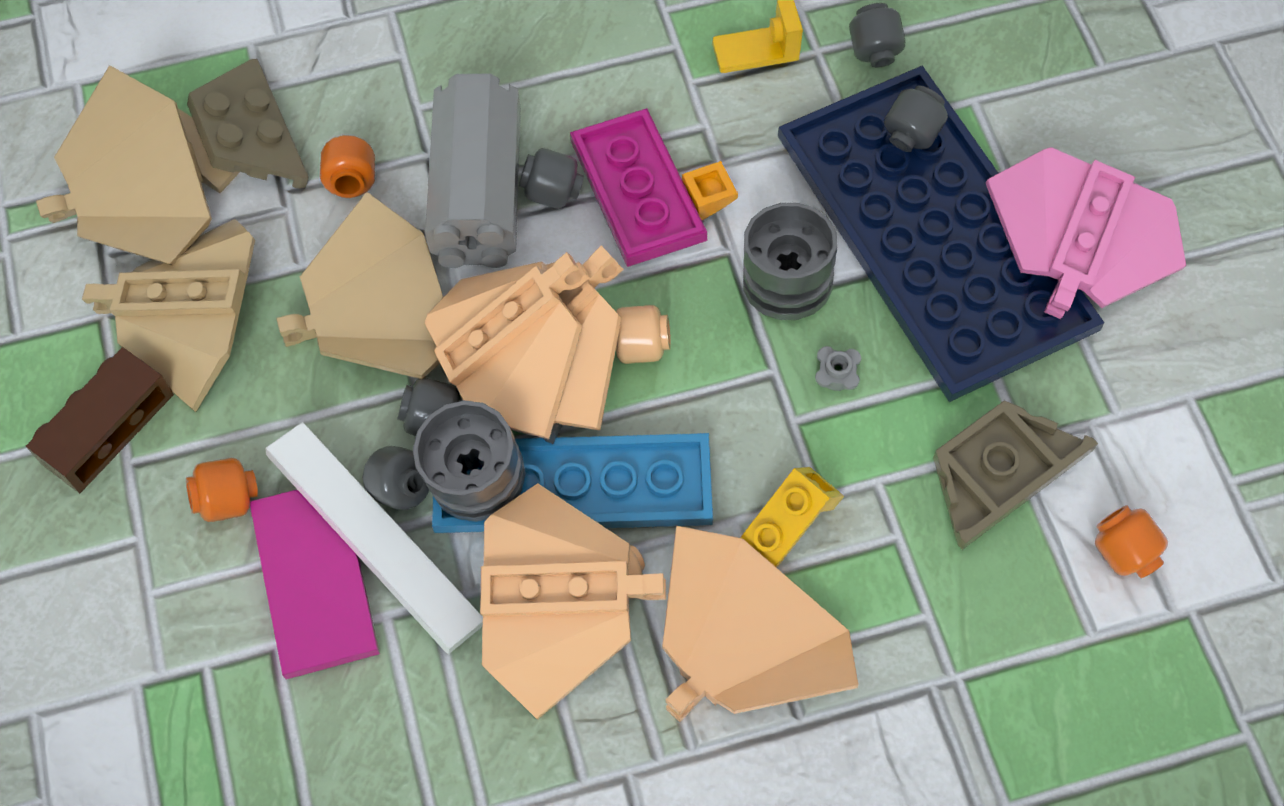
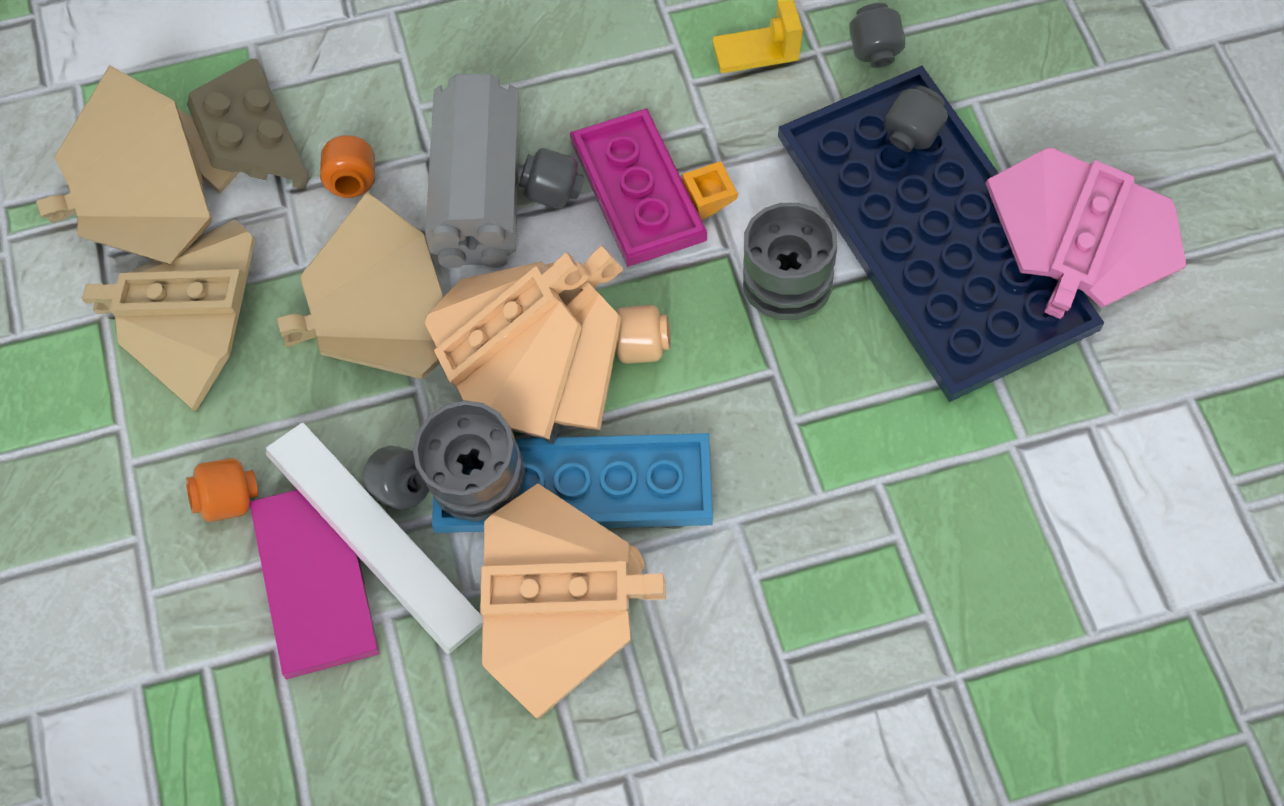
reddish brown brick [25,347,174,494] -> none
dark grey head [397,377,460,436] -> none
light nougat panel [662,526,858,722] -> none
yellow bracket [740,467,844,567] -> none
light grey plate [815,346,861,391] -> none
dark tan wing [933,400,1098,550] -> none
orange head [1095,505,1168,578] -> none

